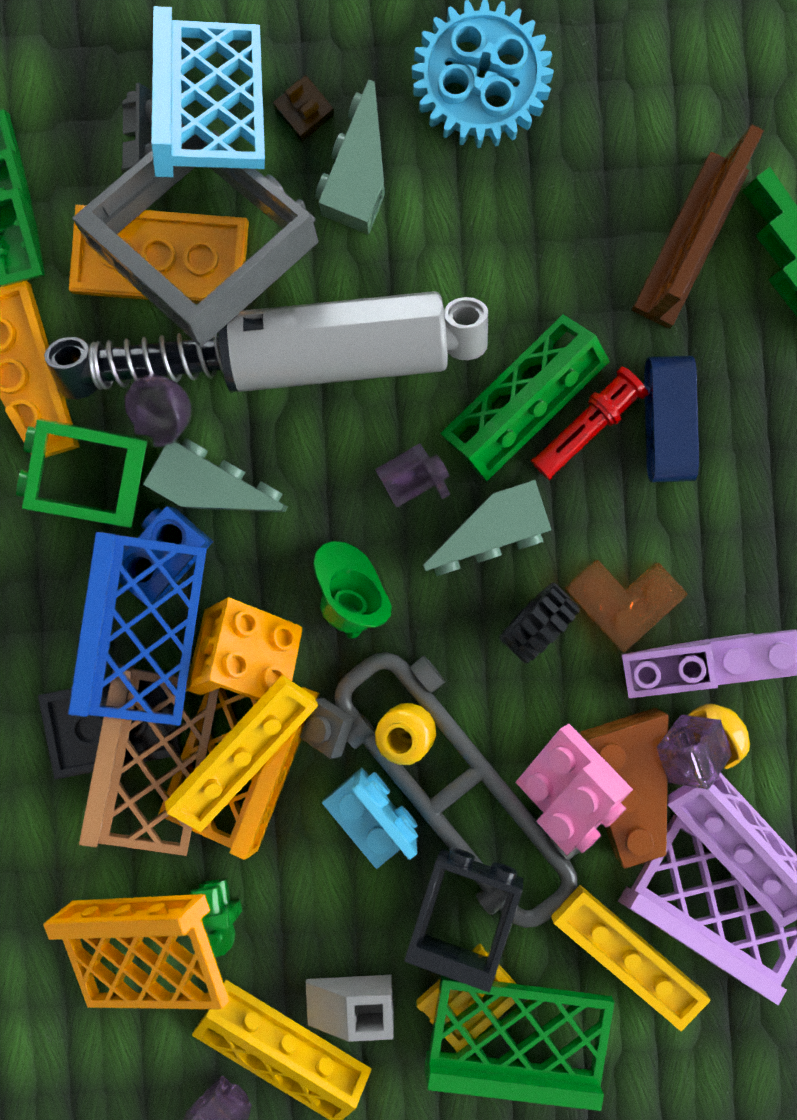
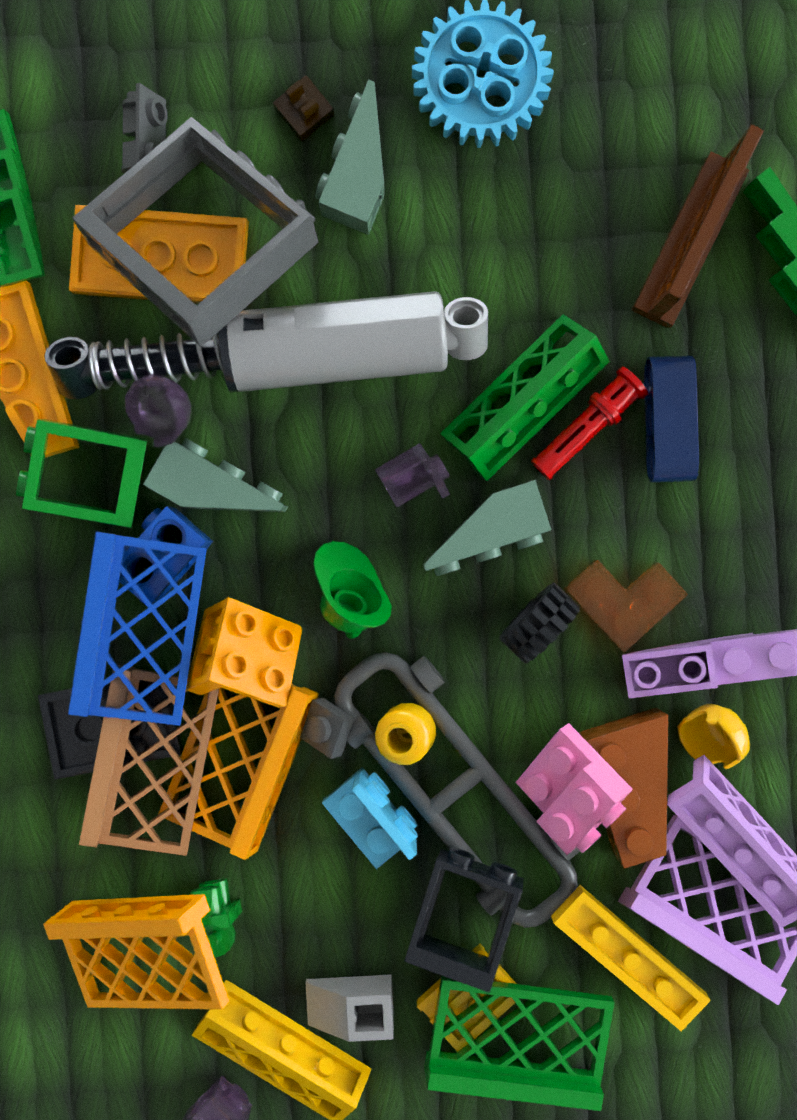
medium azure fence [152,6,265,177] -> none
yellow plate [164,675,318,832] -> none
clear purple brick [656,715,732,790] -> none

